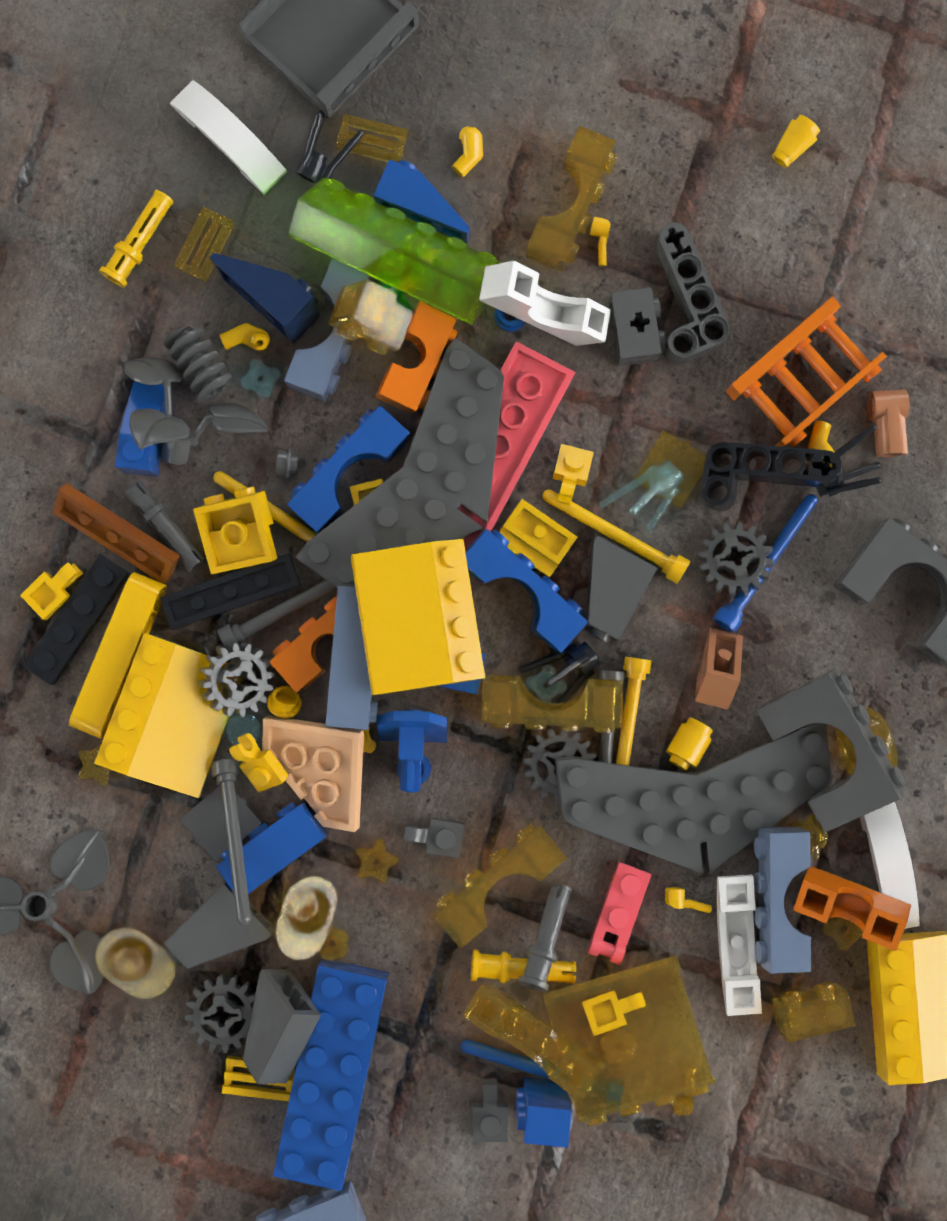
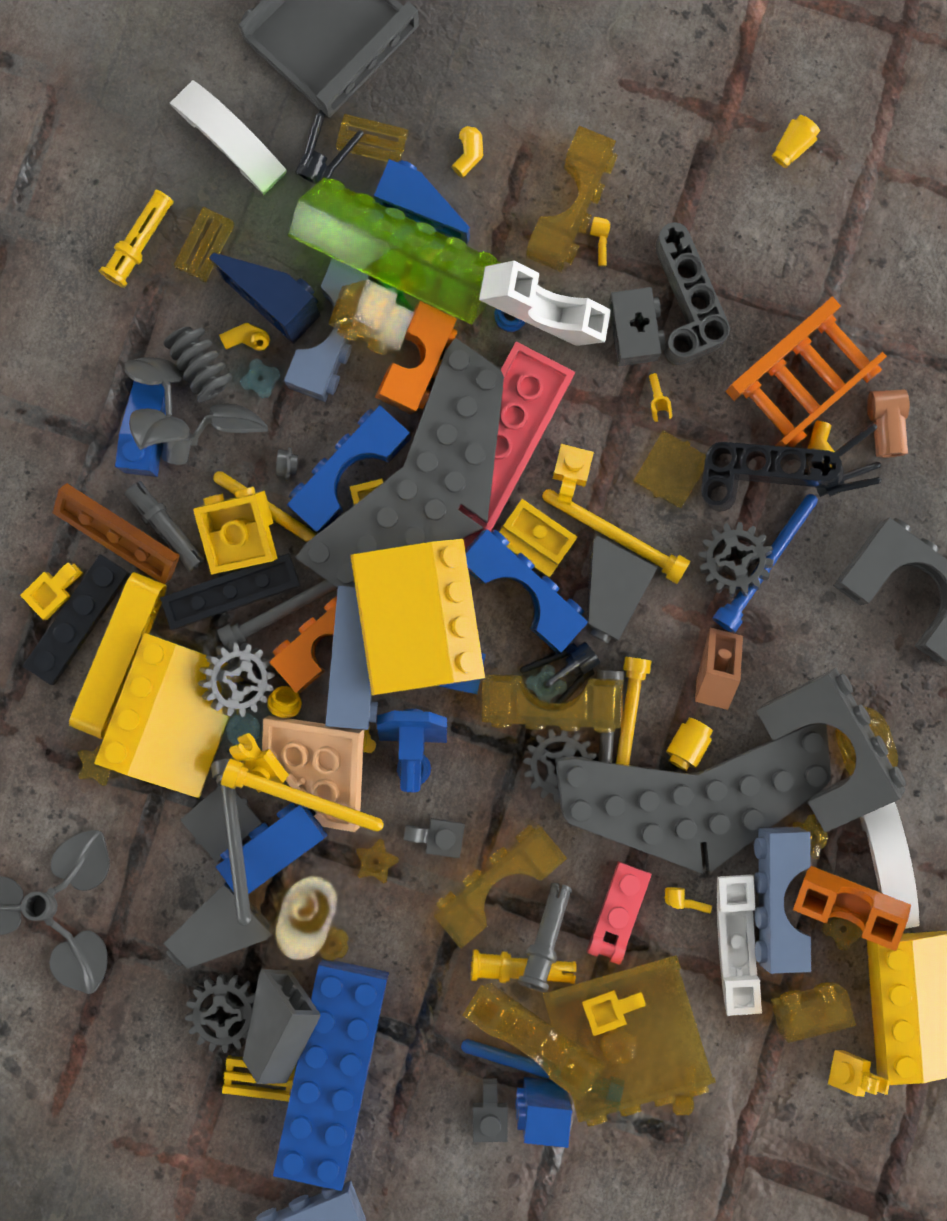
clear yellow piece [95,928,175,999] -> none
clear light blue plant [599,460,684,531] -> none
none -> yellow piece [221,758,384,832]
none -> yellow hand [649,373,672,422]
none -> yellow plate [828,1050,890,1096]

